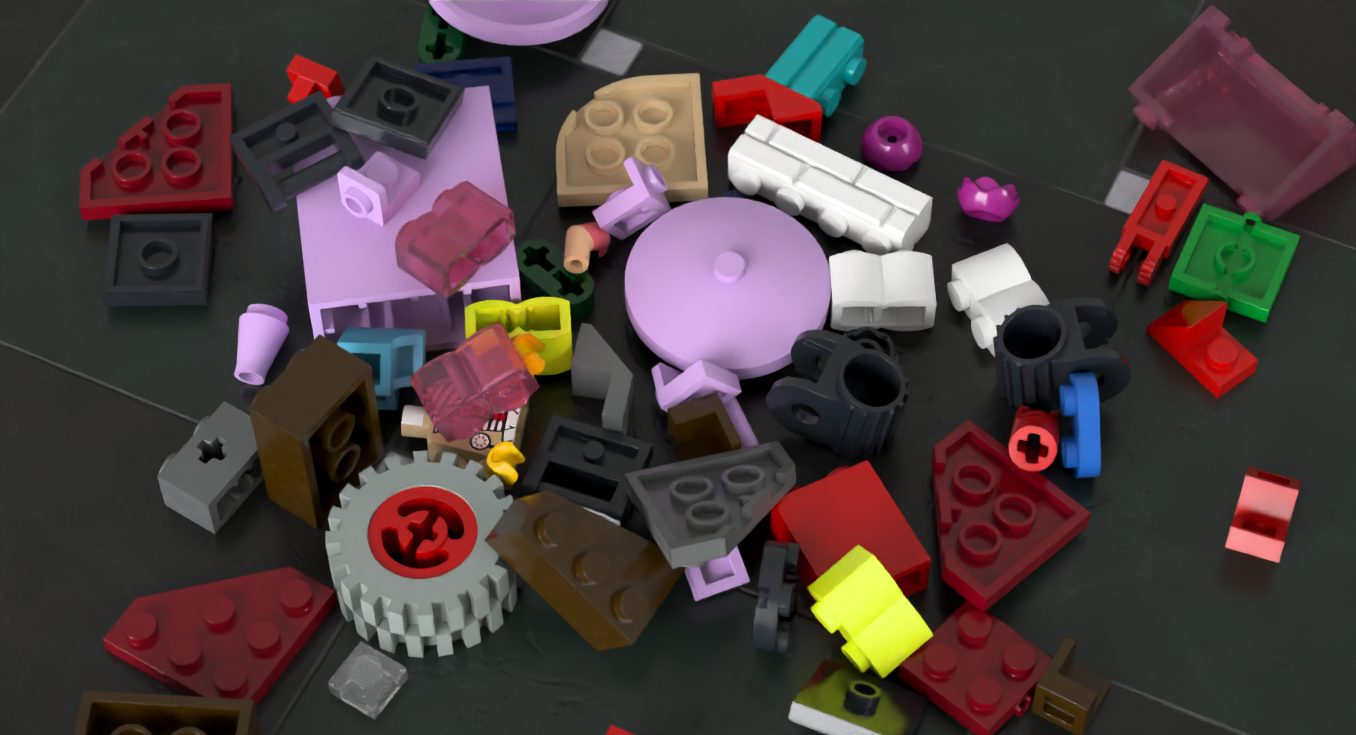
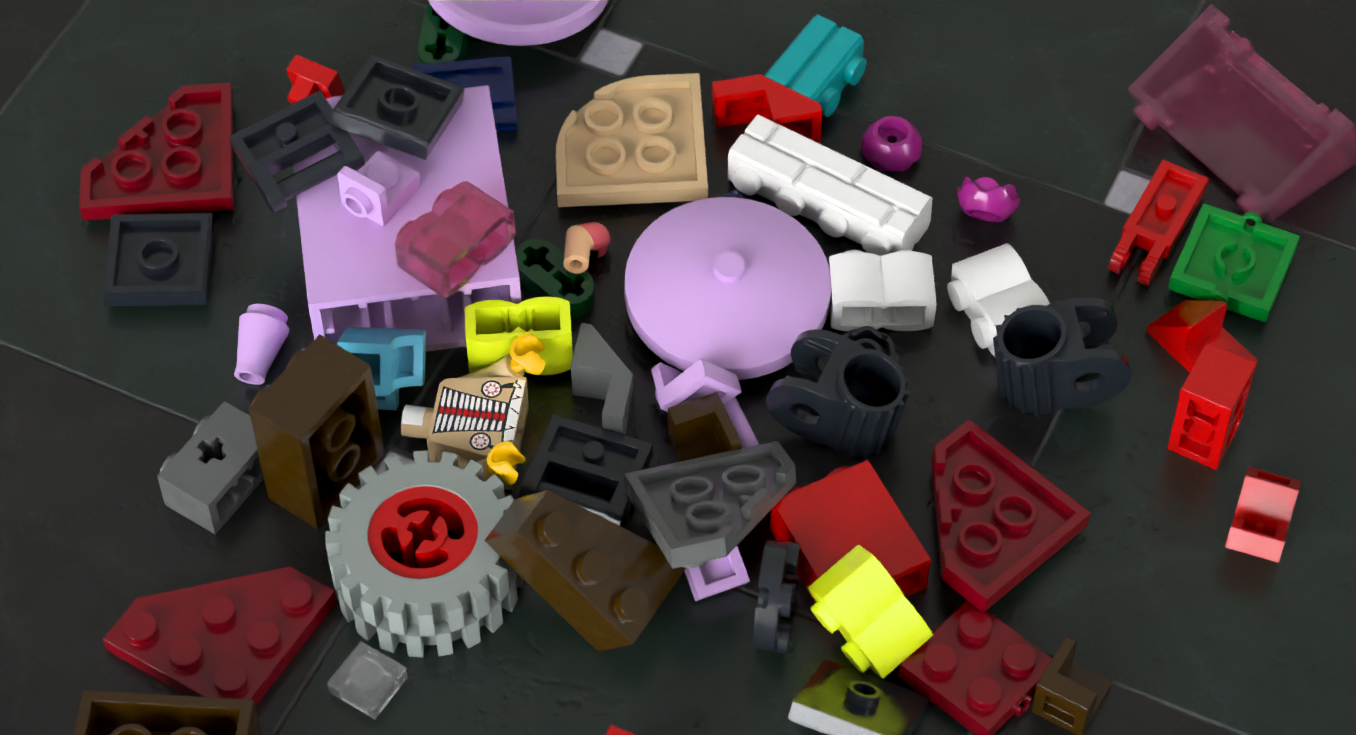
clear pink brick [409,323,540,443] -> none
lavender bracket [592,156,671,240] -> none
red hinge [1009,405,1062,471] -> none
blue plate [1059,372,1101,478] -> none
none -> red brick [1167,342,1257,470]

